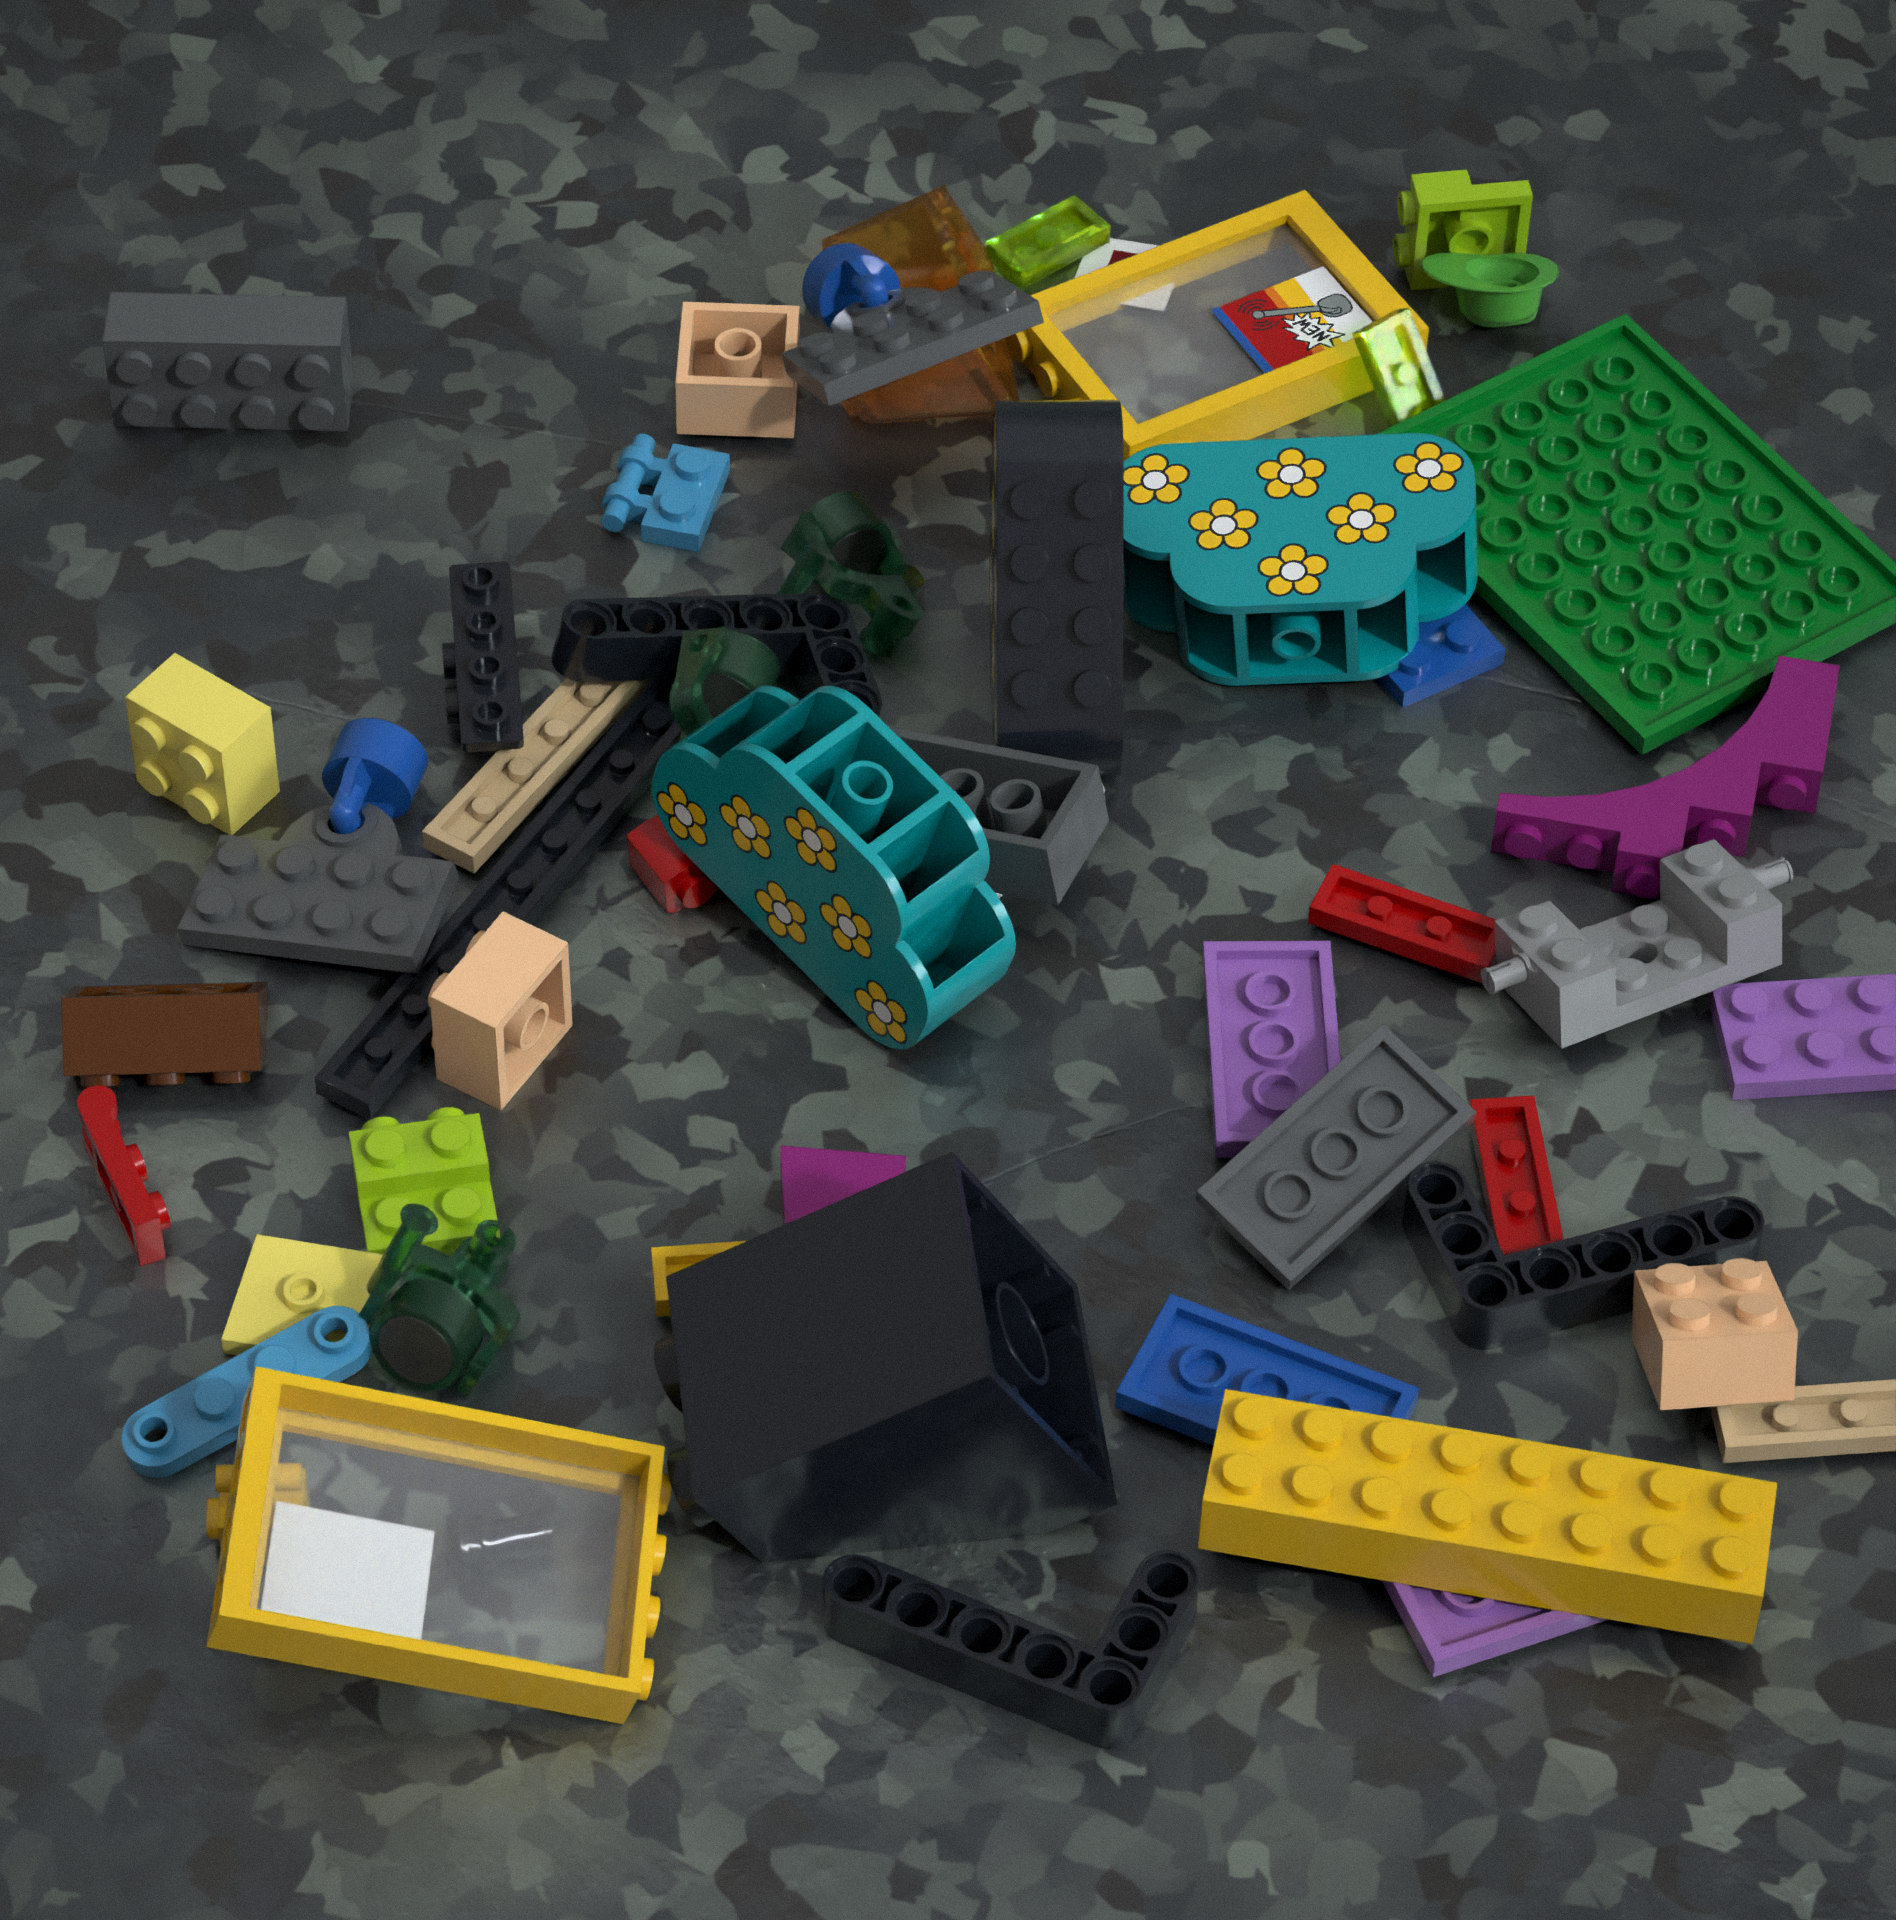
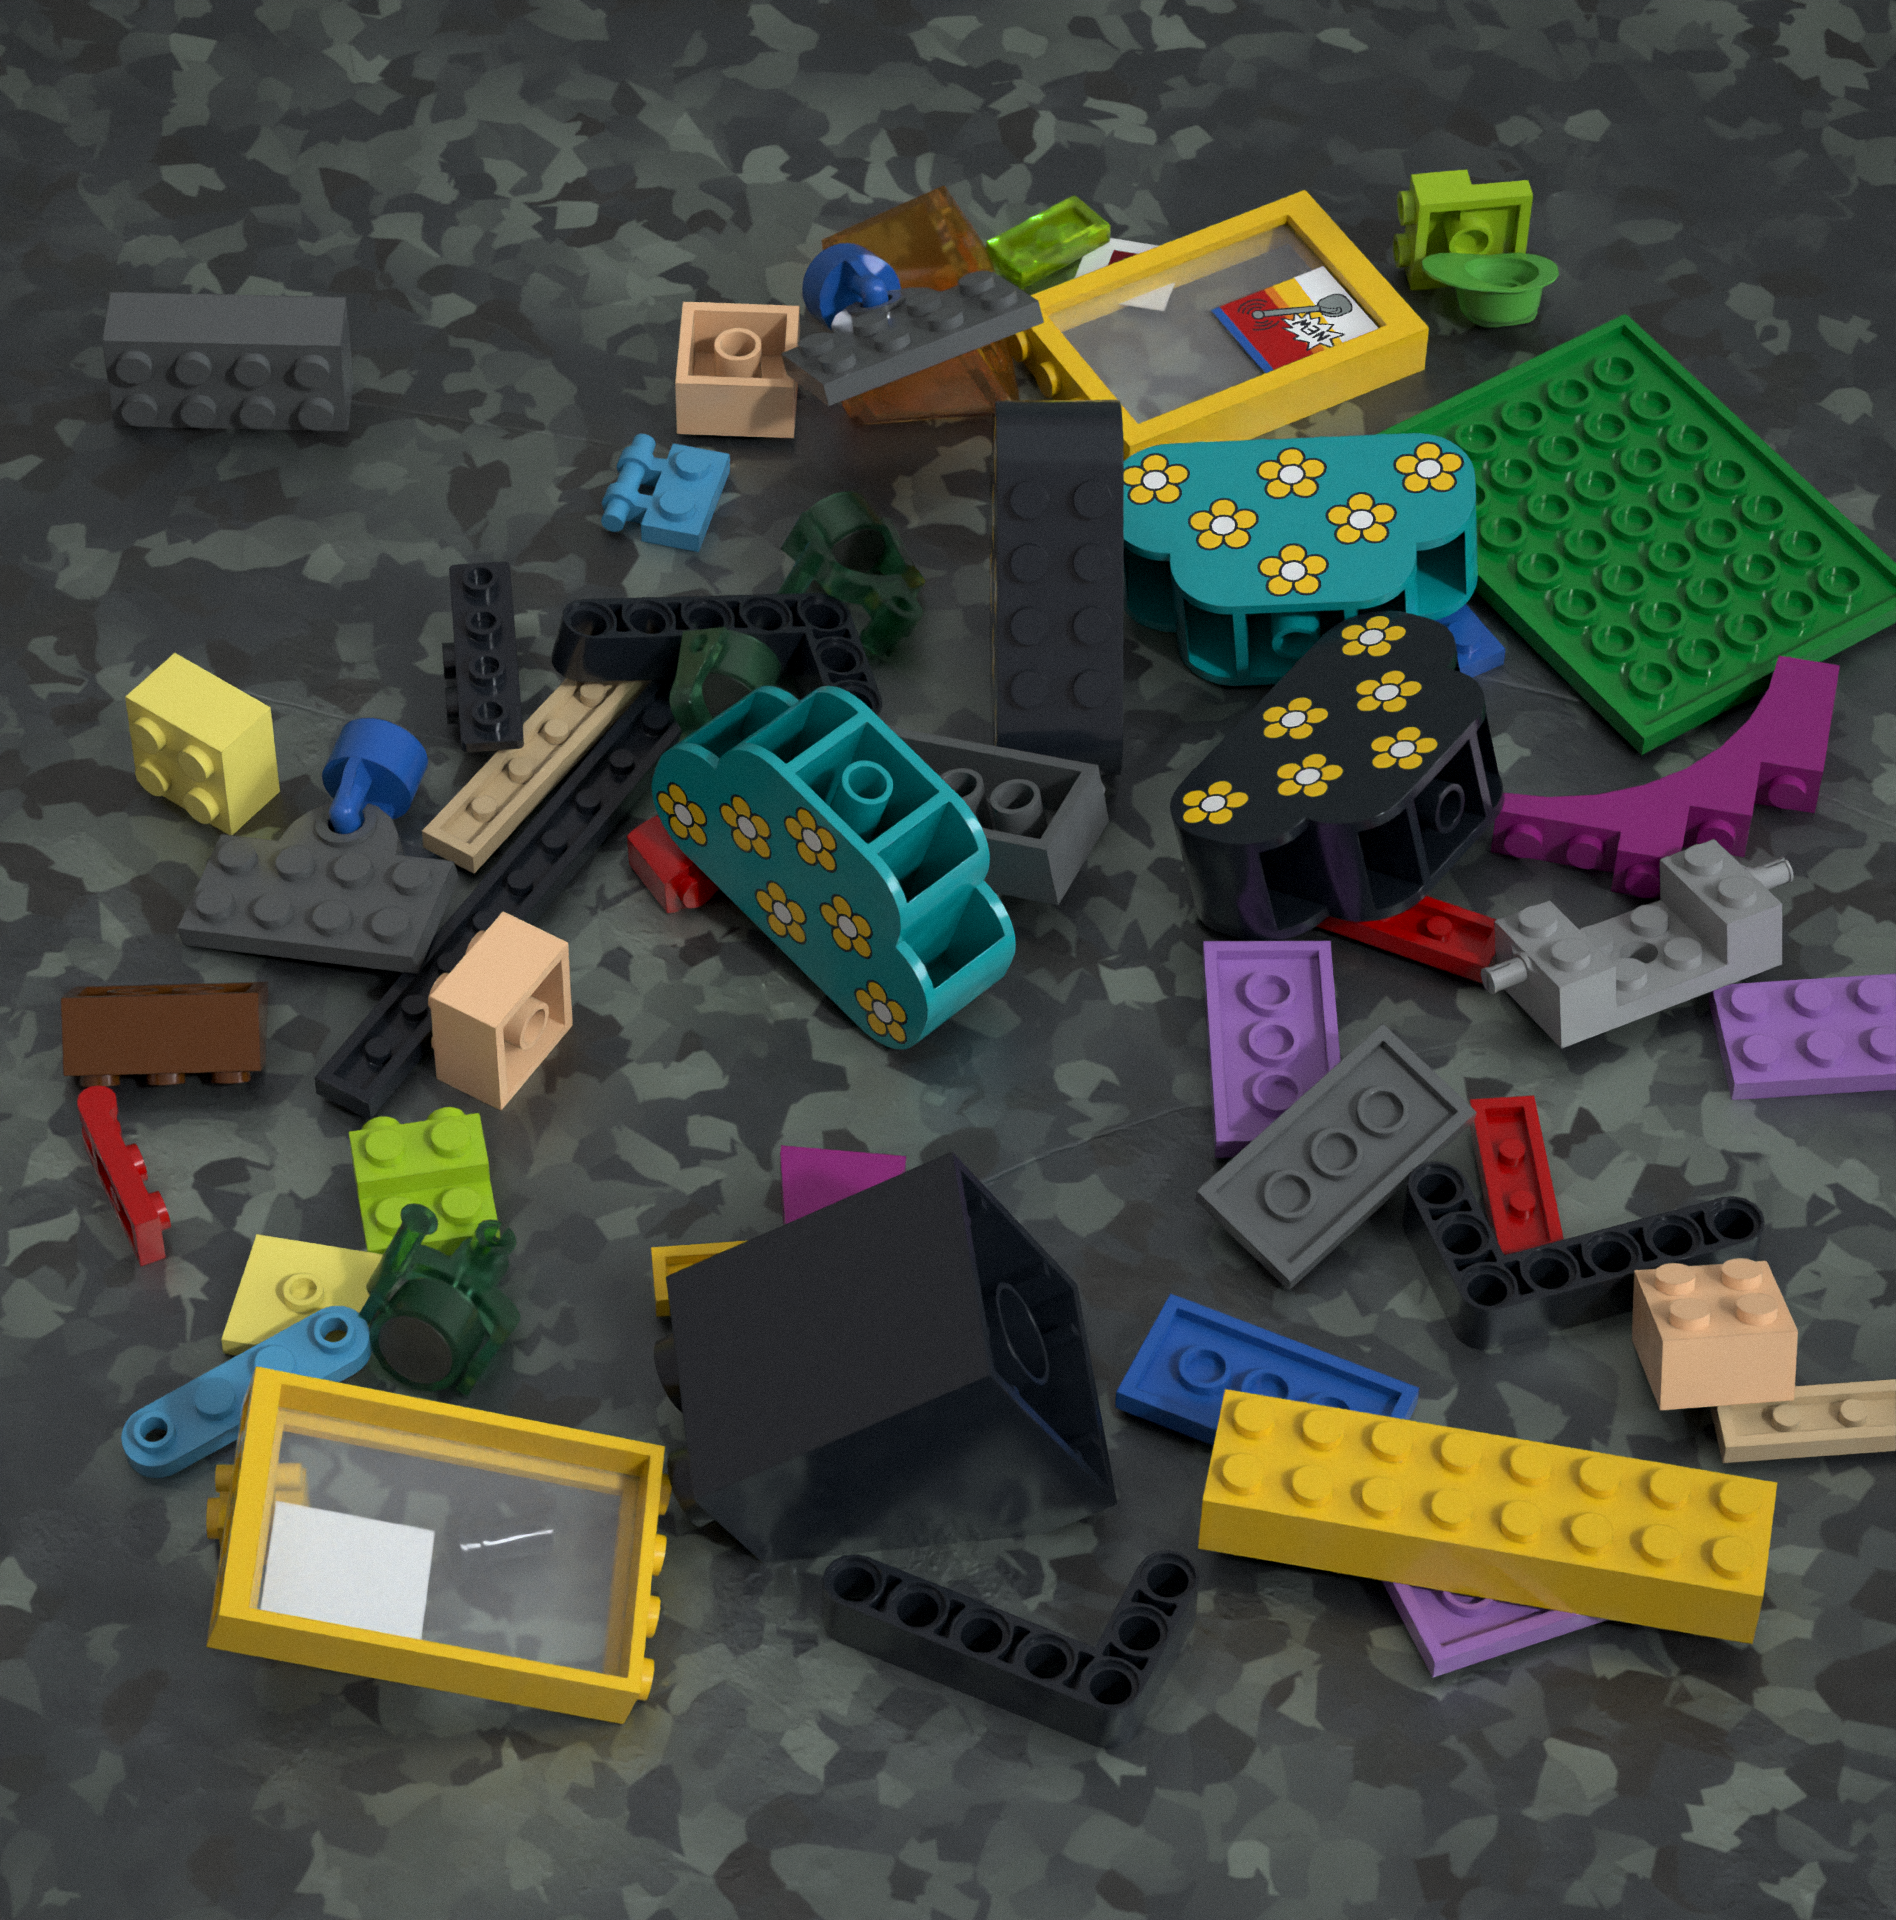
clear neon green plate [1352,308,1445,428] -> none
none -> black brick [1170,611,1505,941]

